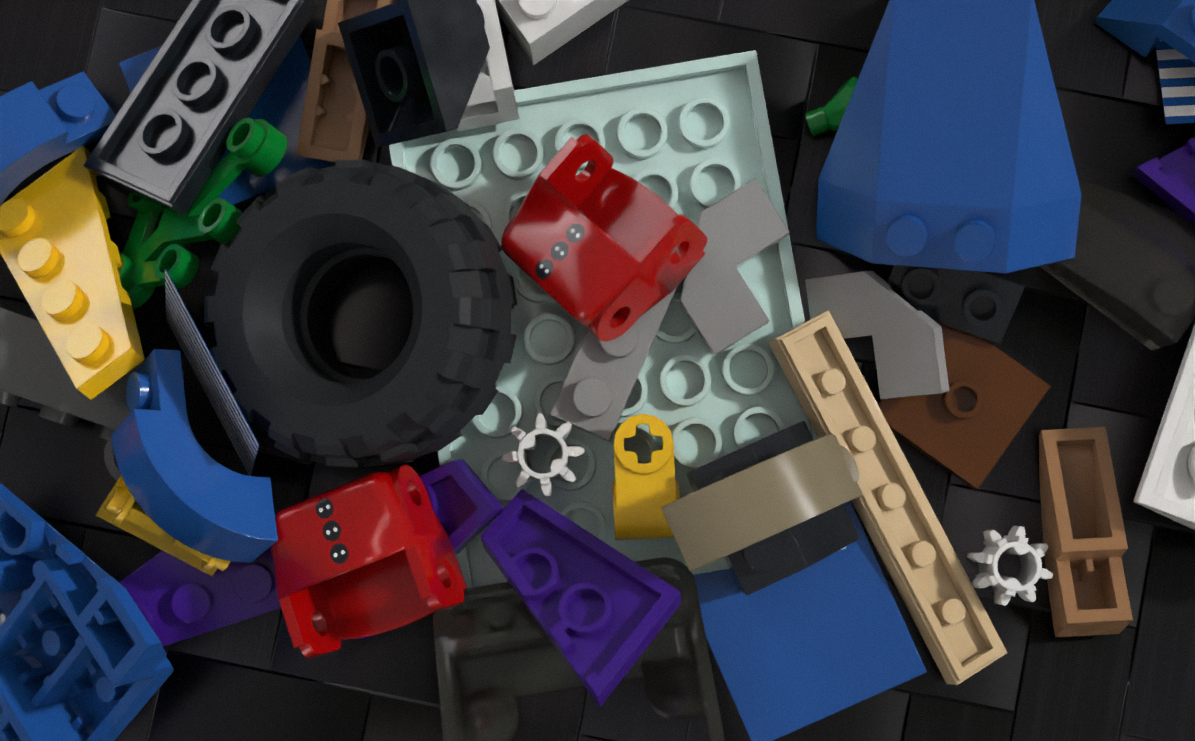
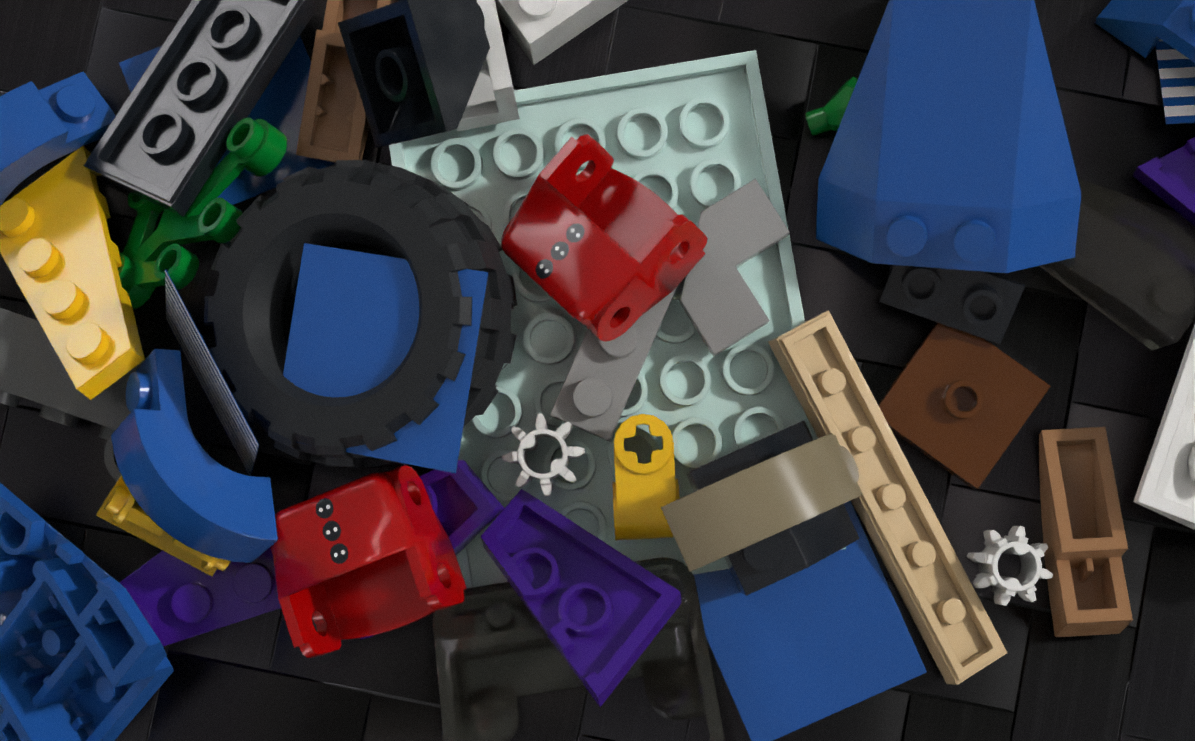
light grey tile [805,271,950,399] -> none
none -> blue sticker [283,243,489,473]

